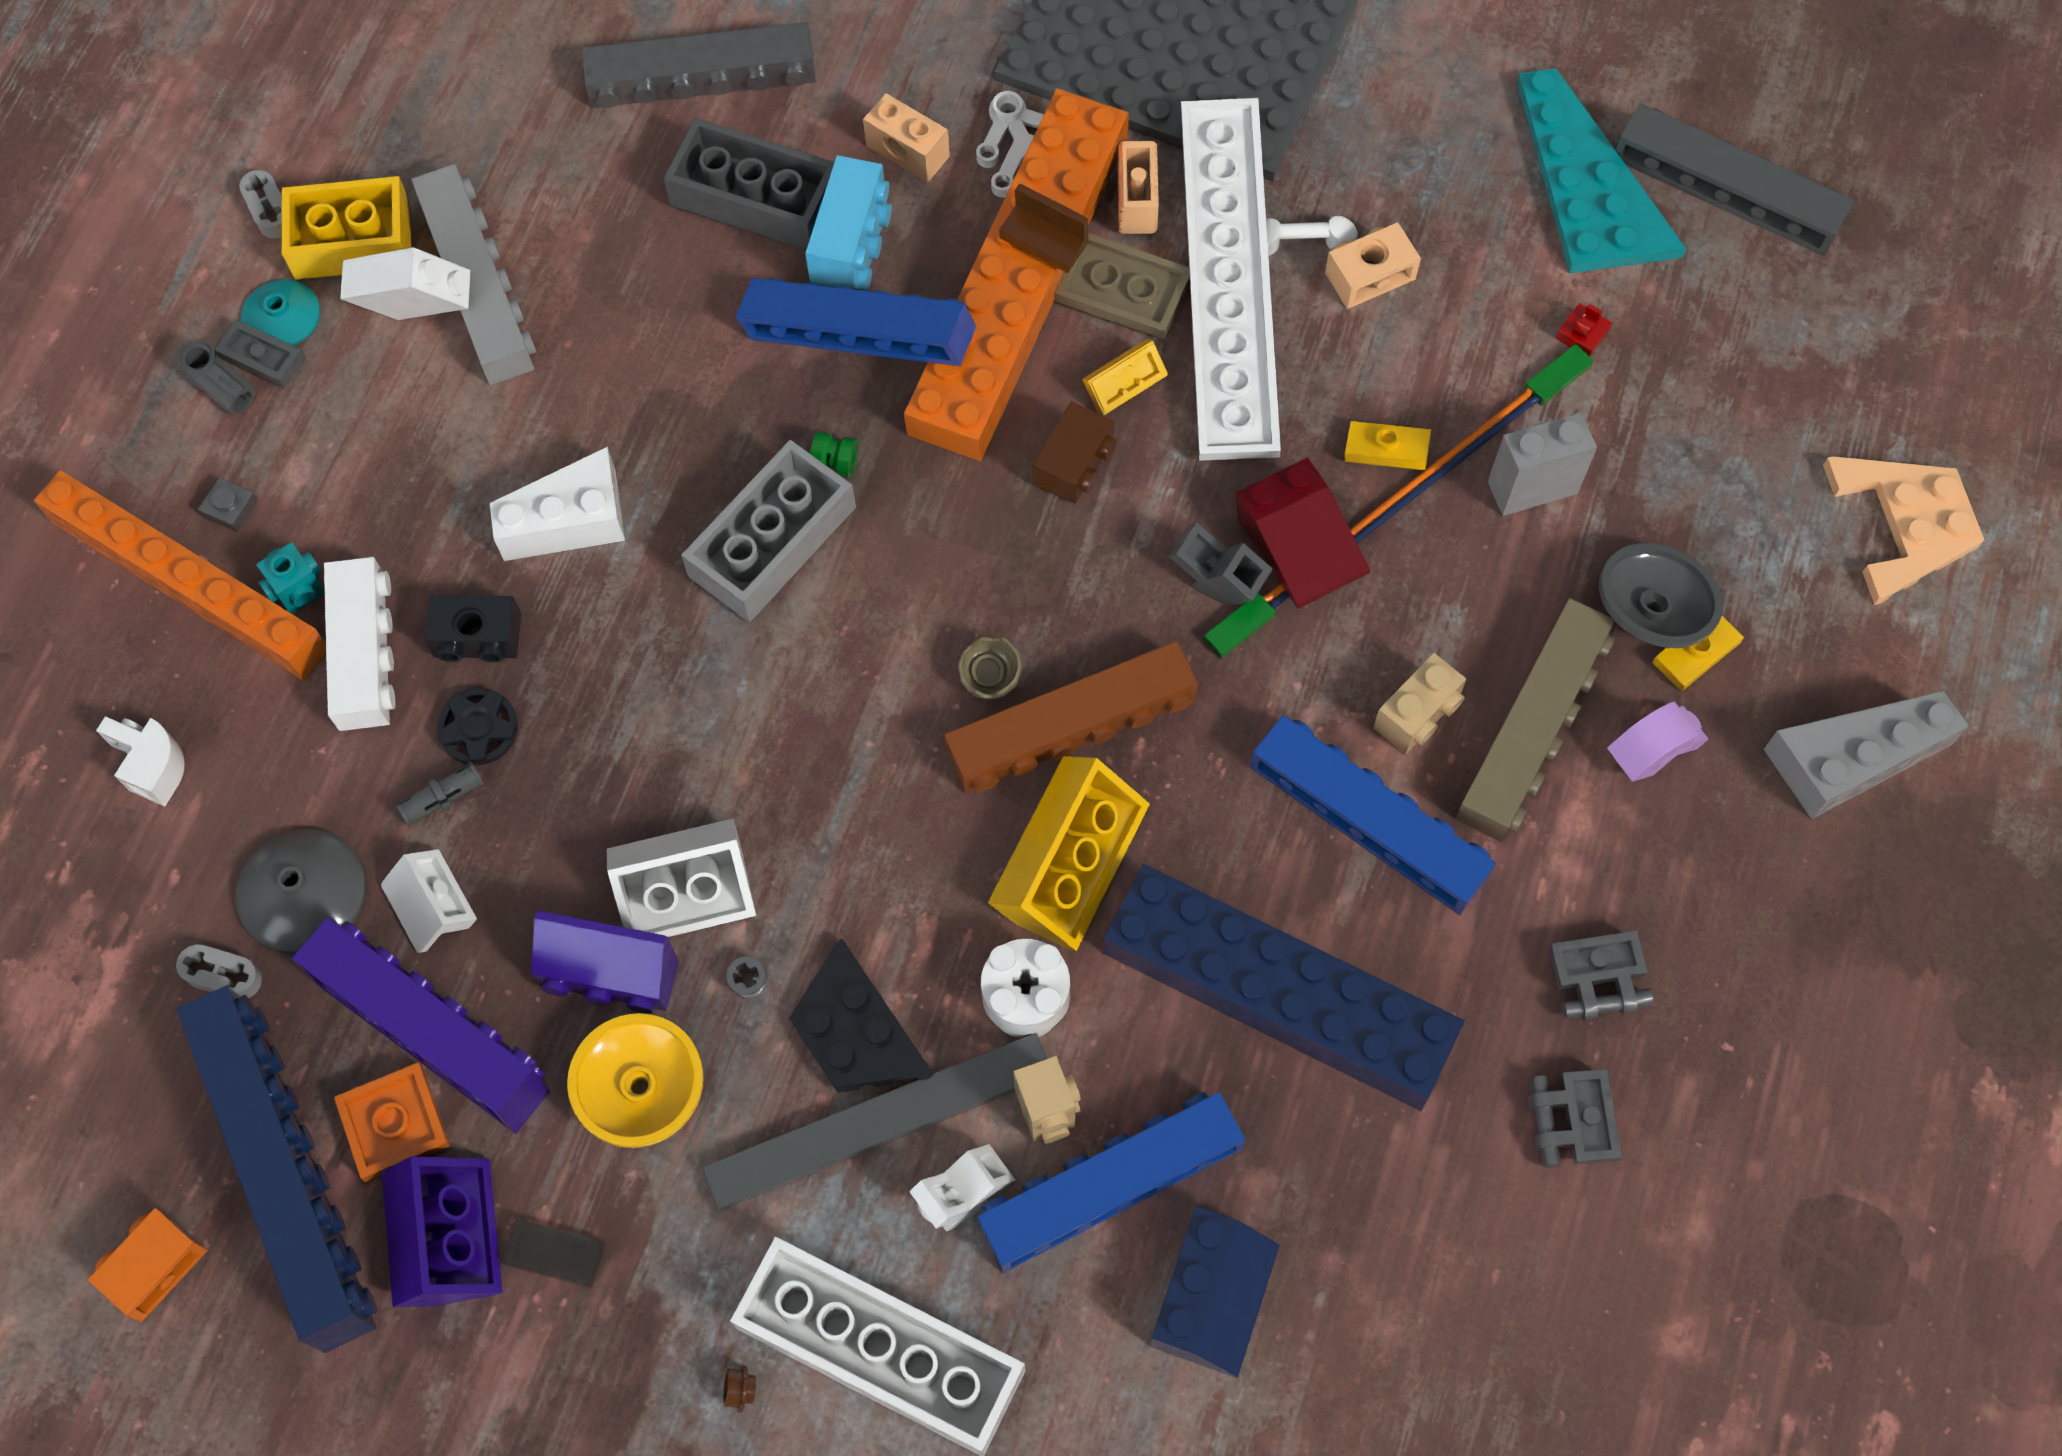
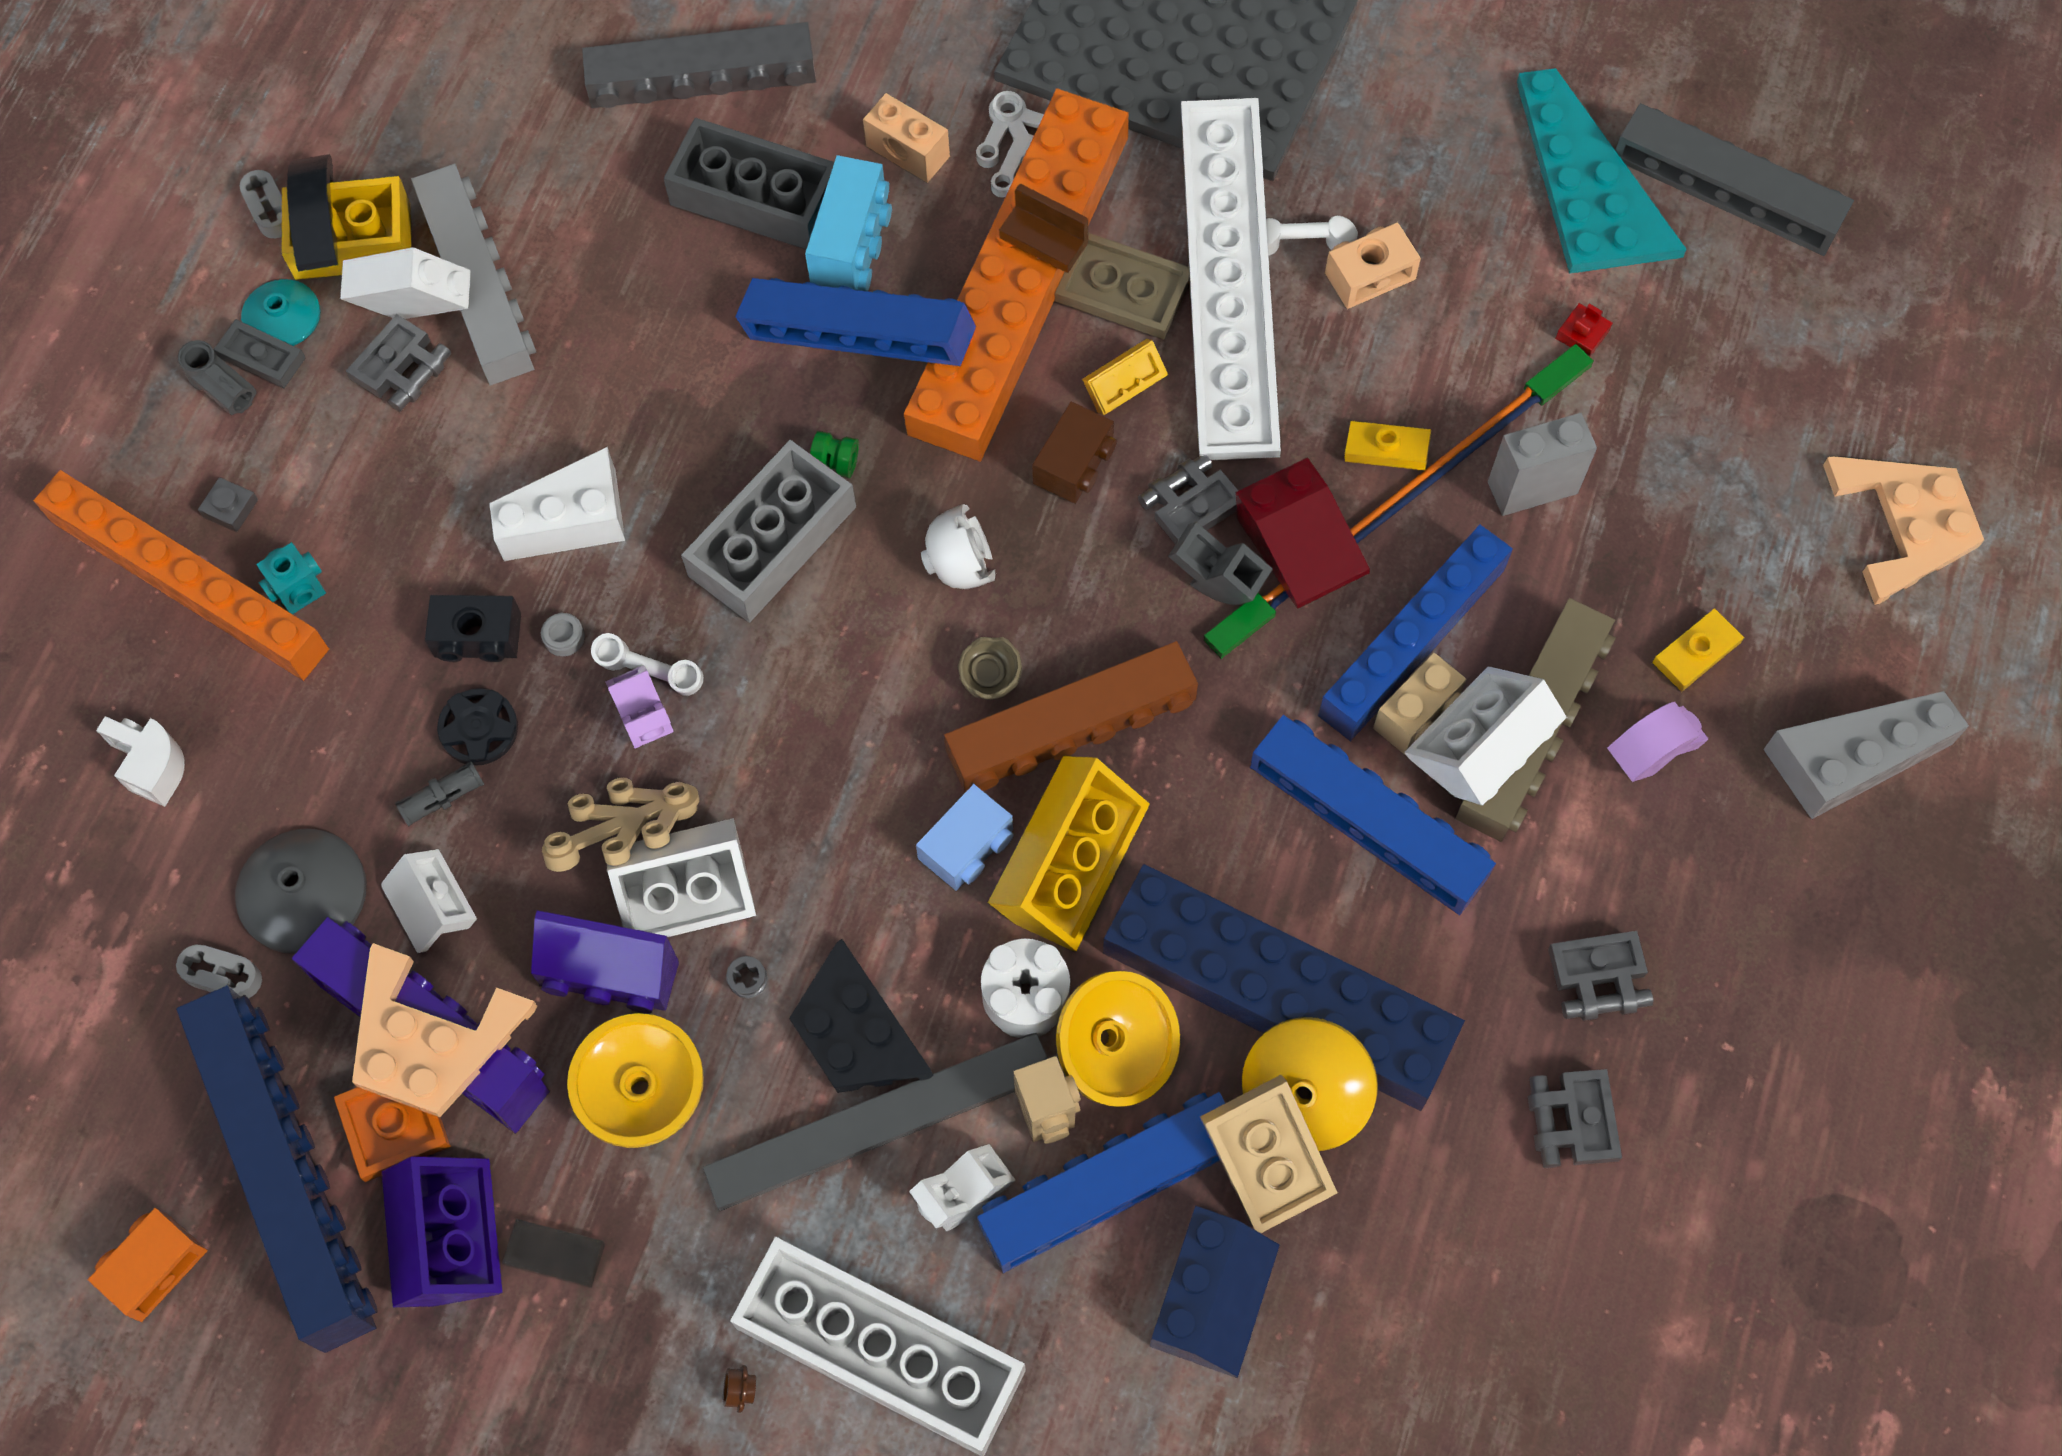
white brick [324,557,395,731] -> none
light nougat brick [1117,141,1159,234] -> none
dark grey dish [1599,543,1723,648] -> none
none -> black slope [287,154,338,272]
none -> flat silver plate [346,314,451,412]
none -> light nougat wing [352,943,537,1117]
none -> light grey tile [541,613,585,656]
none -> tan plant [542,778,700,872]
none -> white bar [591,633,704,696]
none -> lavender brick [605,665,674,748]
none -> light blue brick [916,784,1013,891]
none -> white cylinder [921,504,996,589]
none -> yellow dish [1056,971,1180,1107]
none -> flat silver plate [1138,455,1238,545]
none -> tan plate [1200,1075,1338,1233]
none -> yellow dish [1242,1017,1378,1151]
none -> blue brick [1318,524,1513,742]
none -> white slope [1405,666,1567,805]

